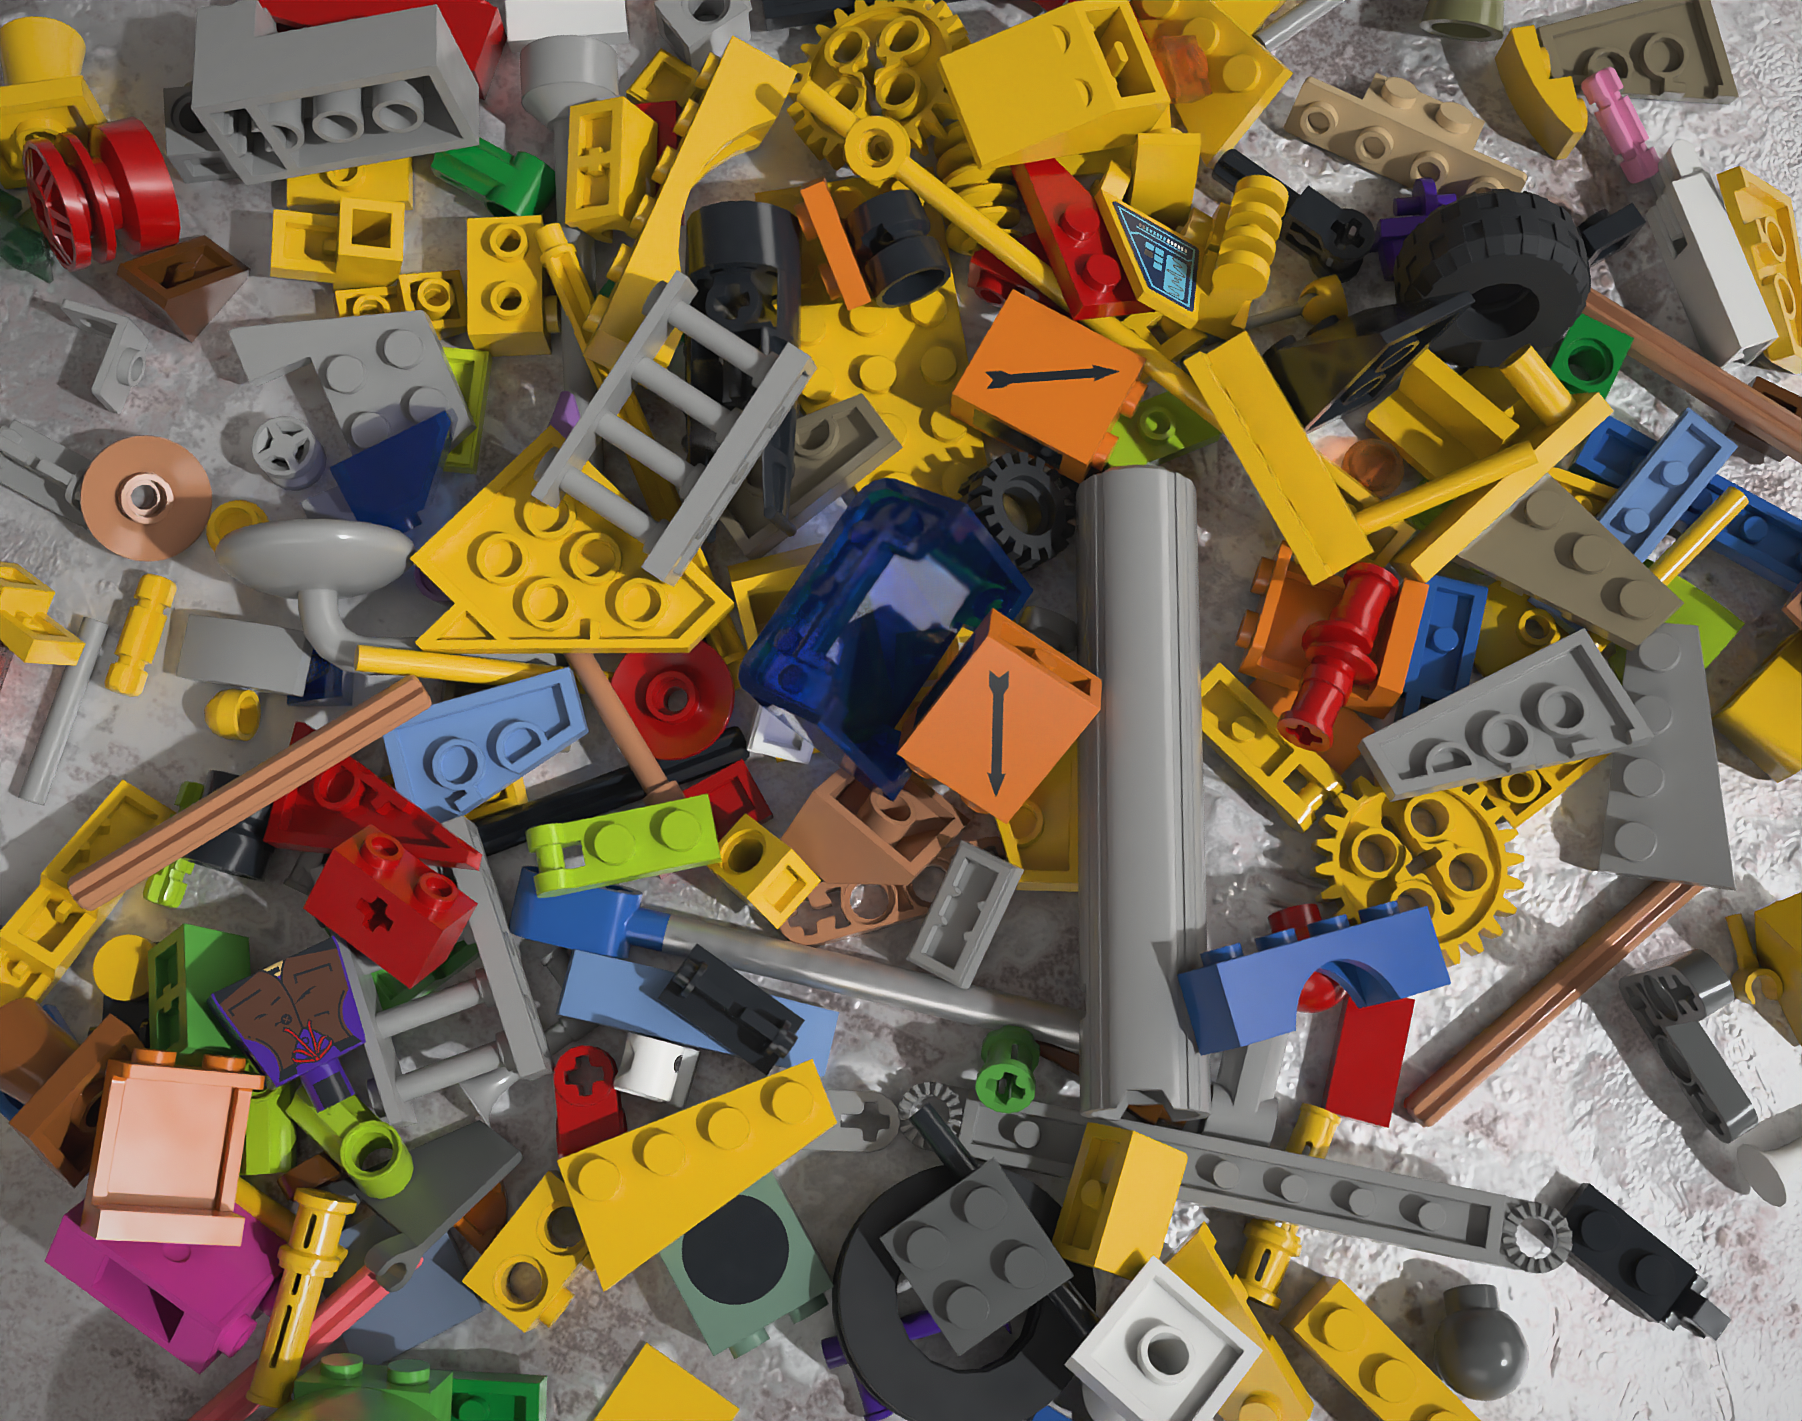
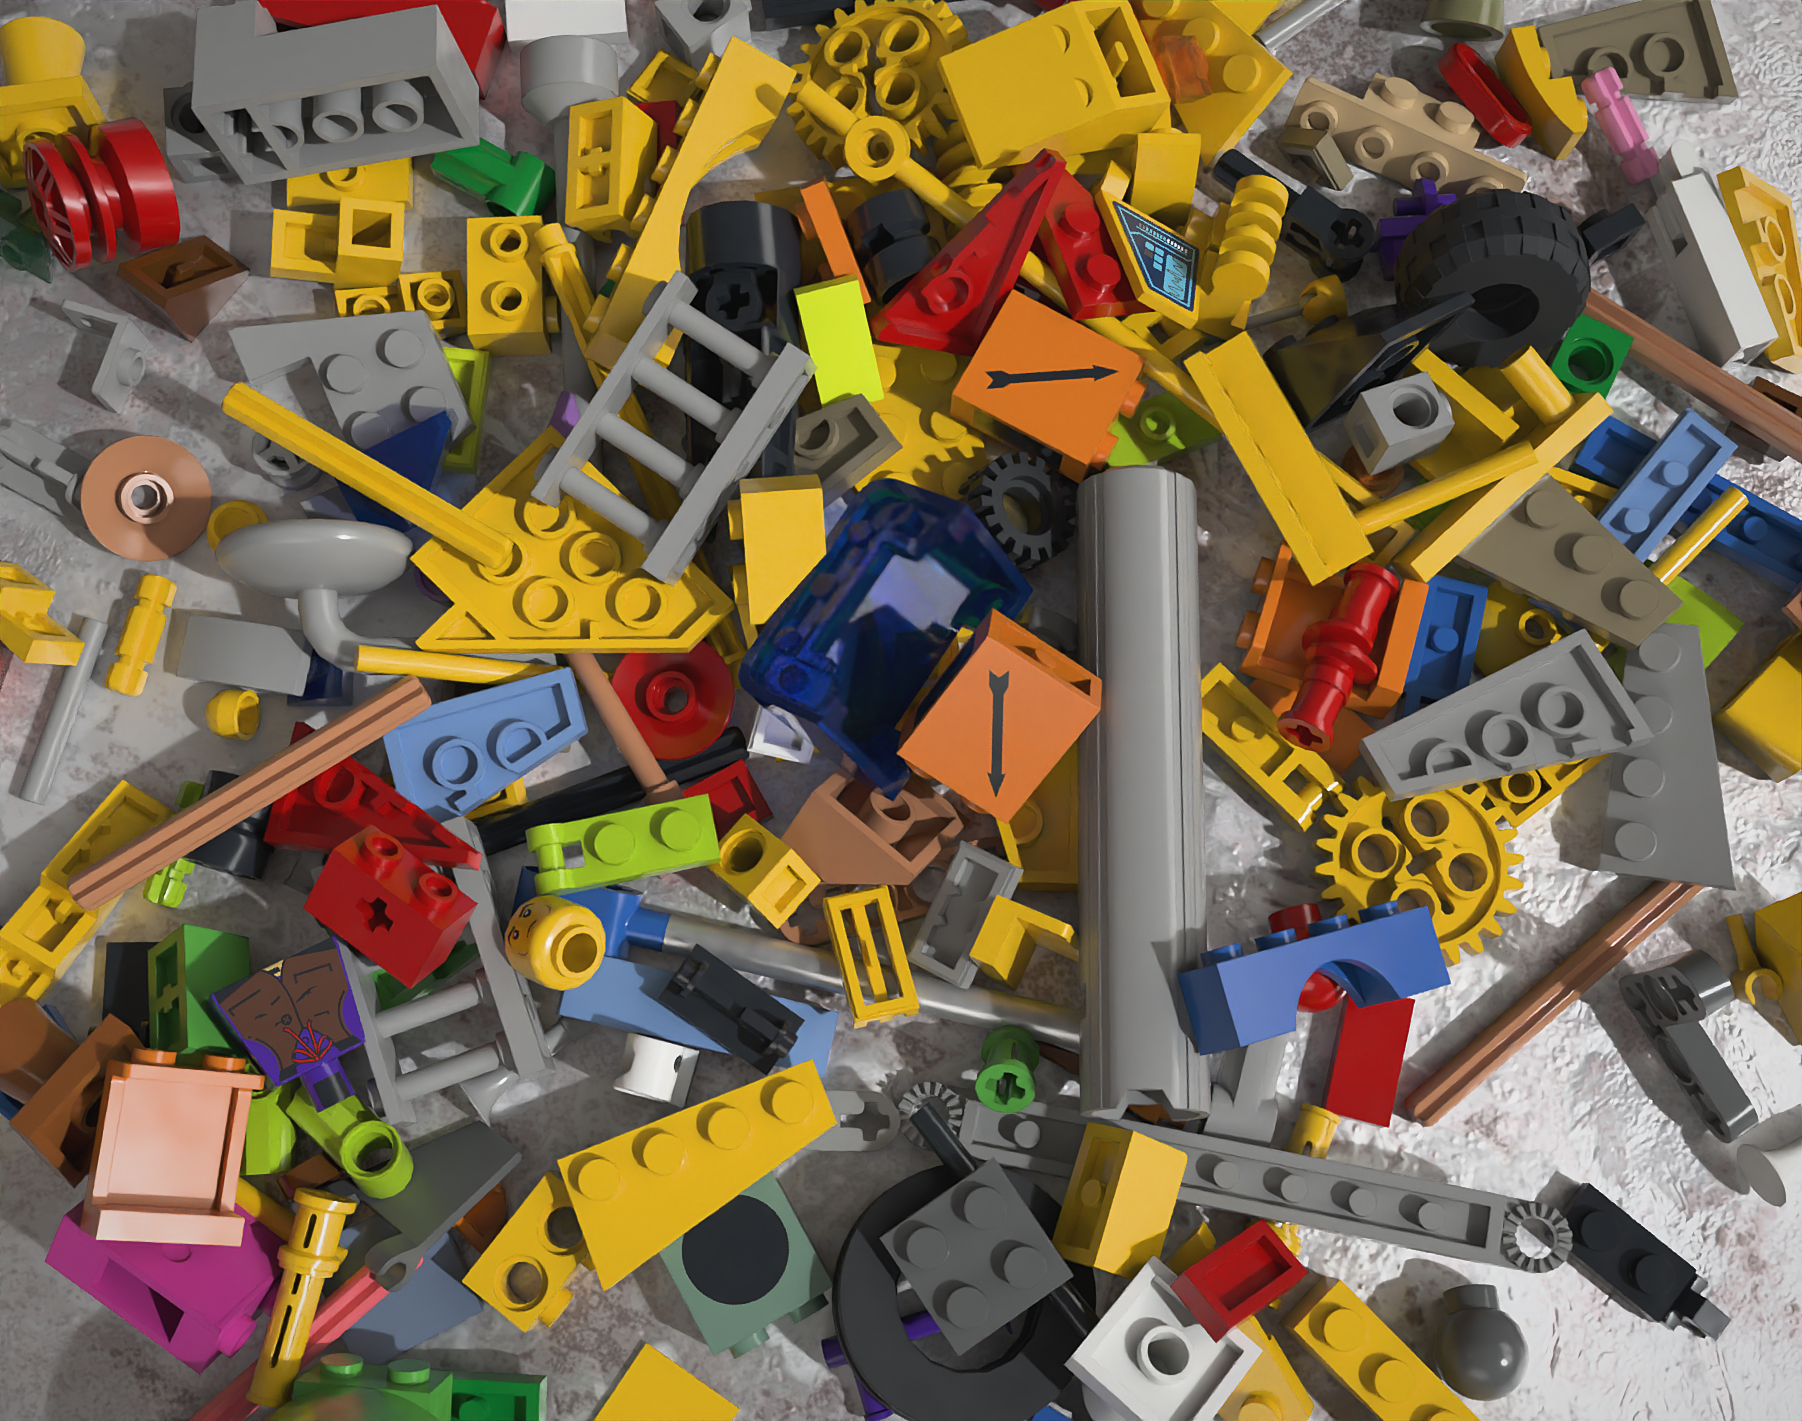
yellow tile [93,934,156,1002] -> none
red piece [553,1045,628,1175] -> none
none -> yellow axle [221,382,514,570]
none -> yellow head [505,895,606,991]
none -> yellow slope [727,474,826,625]
none -> neon yellow tile [793,274,884,409]
none -> yellow tile [822,885,920,1029]
none -> red wing [869,148,1067,357]
none -> yellow panel [969,894,1079,991]
none -> red tile [1170,1219,1309,1343]
none -> dark tan tile [1275,126,1354,191]
none -> light grey brick [1342,371,1455,476]
none -> red tile [1437,43,1533,149]

